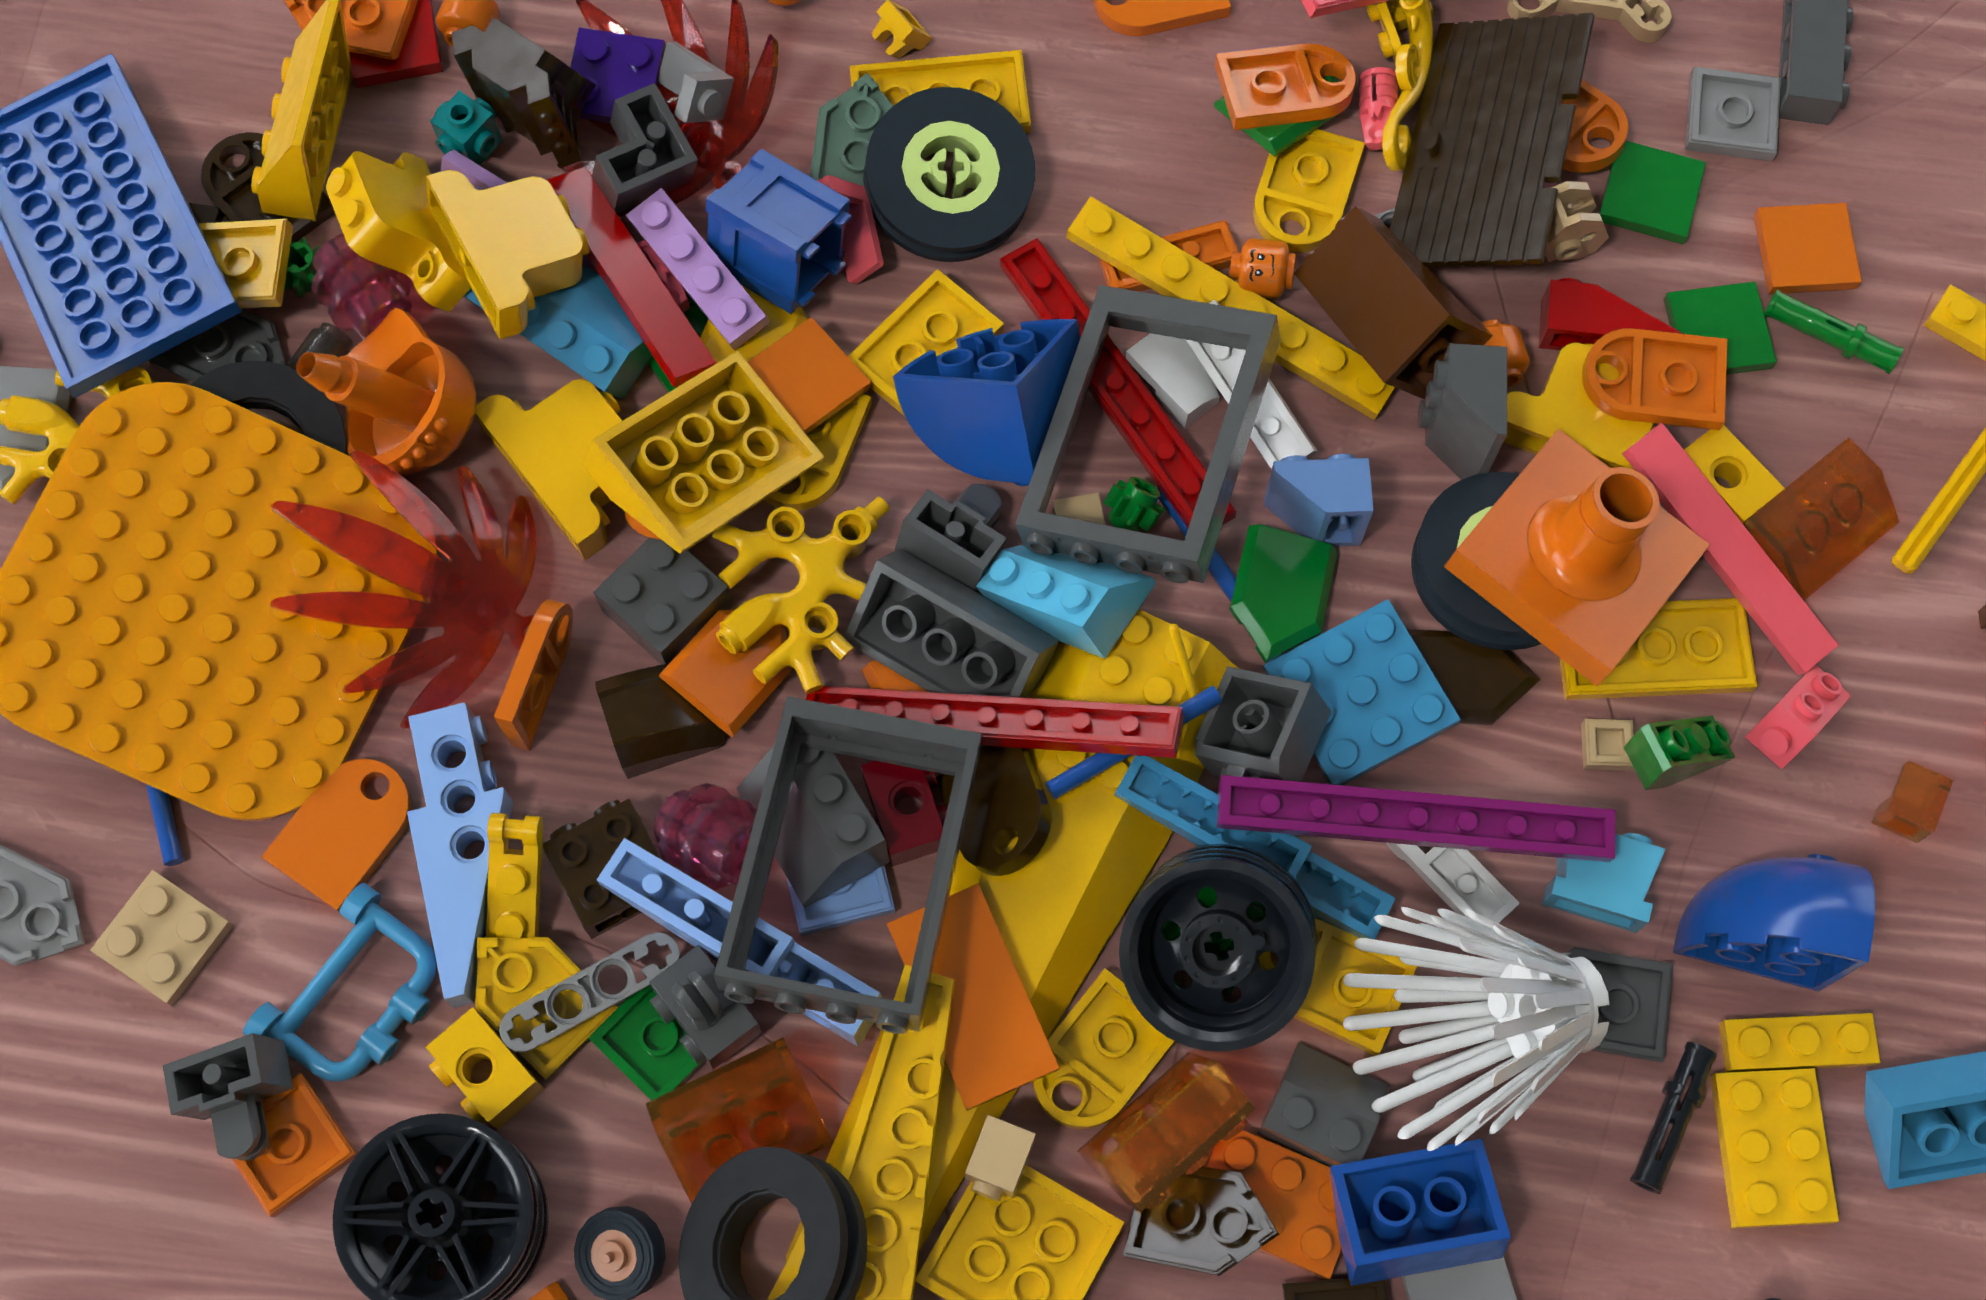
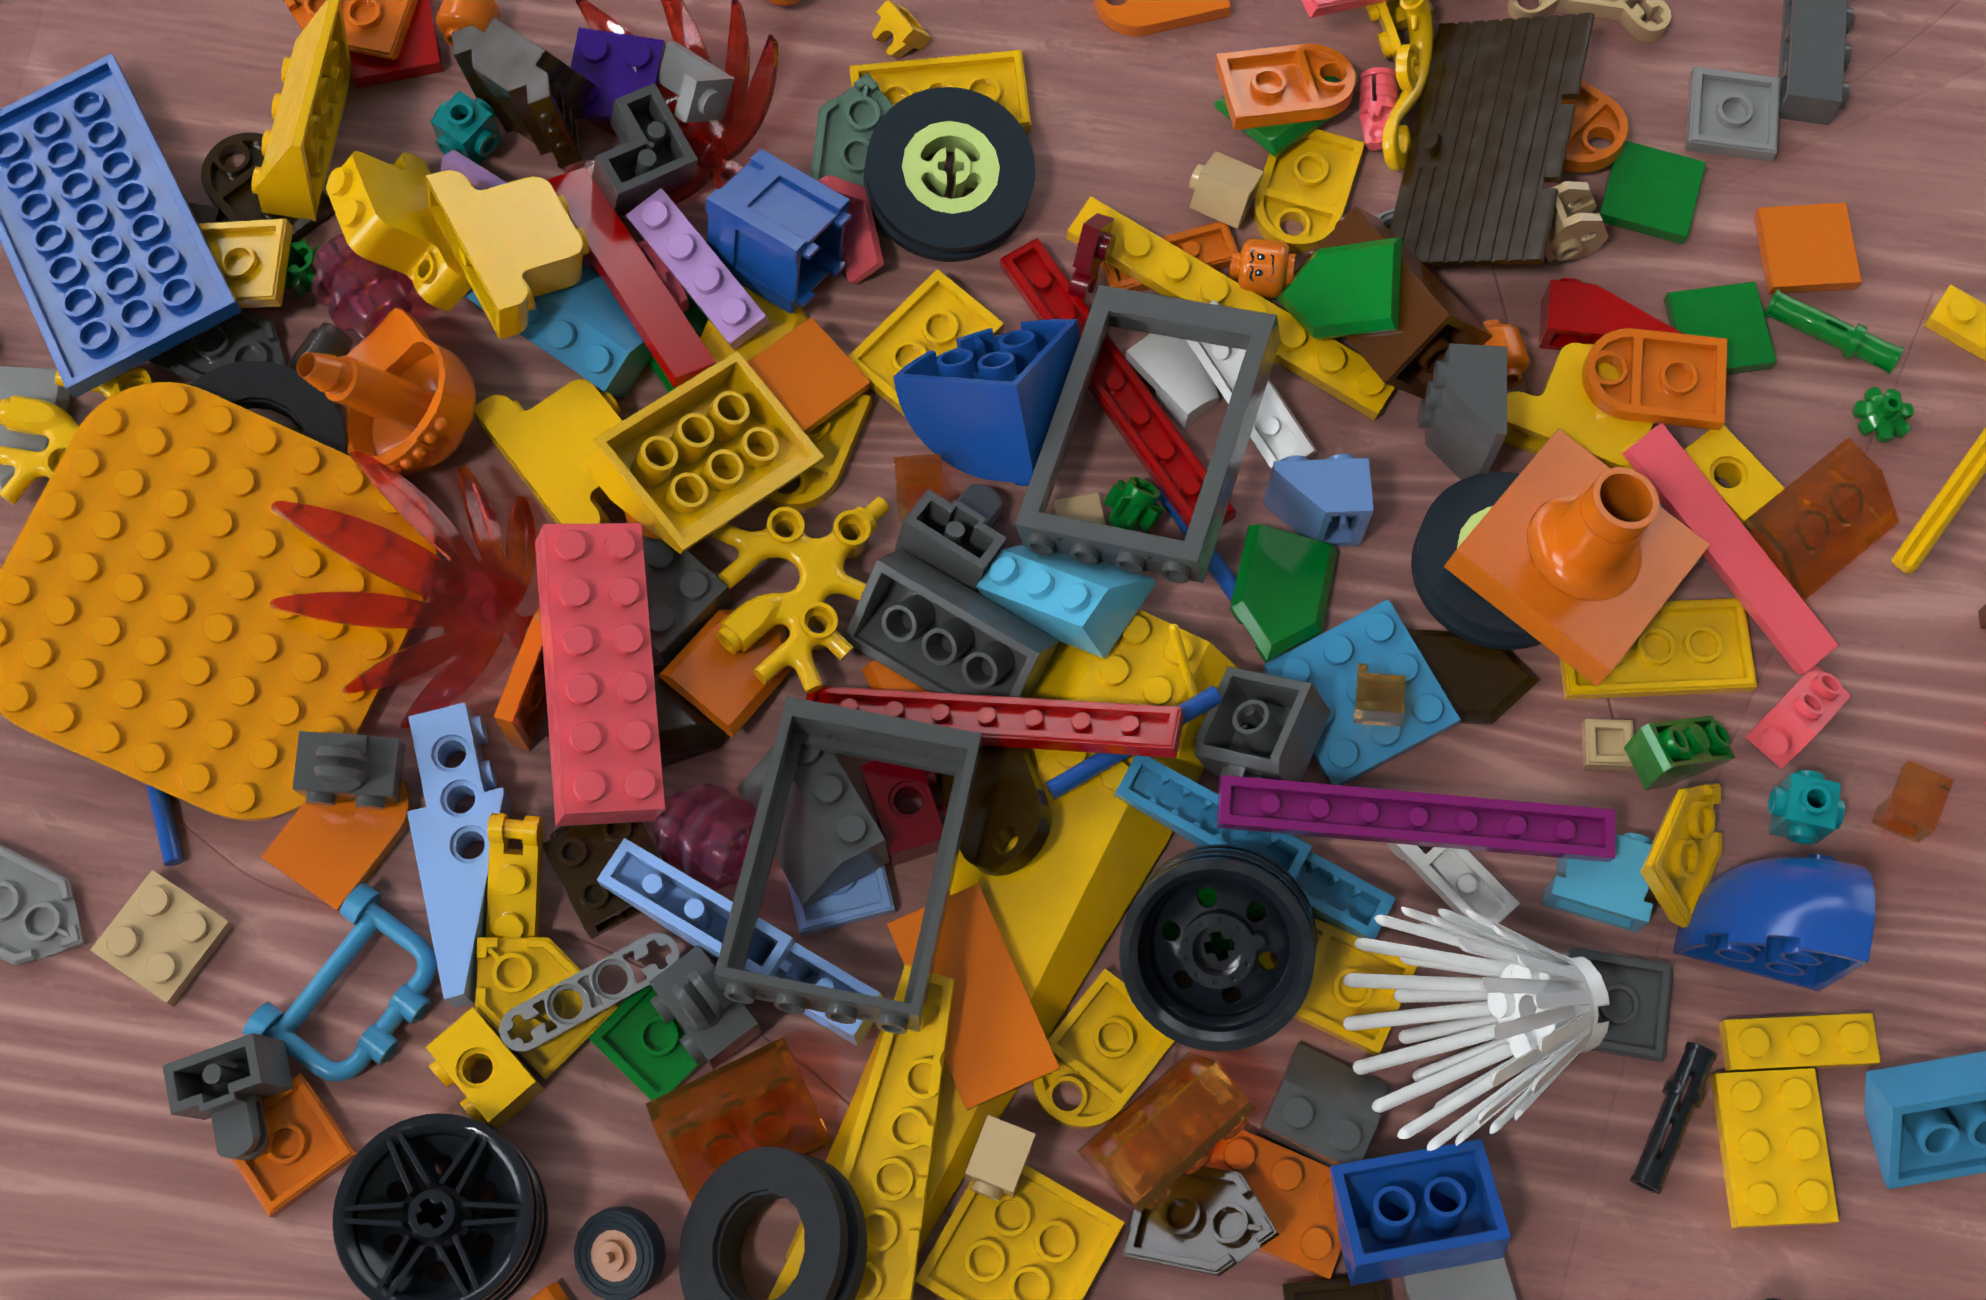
none -> dark grey brick [292,731,406,810]
none -> coral brick [535,523,665,826]
none -> clear orange panel [894,454,944,521]
none -> dark red plate [1068,213,1116,300]
none -> tan brick [1188,151,1264,229]
none -> green tile [1277,237,1402,340]
none -> clear orange panel [1353,663,1406,727]
none -> yellow tile [1640,783,1723,928]
none -> teal brick [1767,770,1845,845]
none -> green plant [1852,387,1914,443]

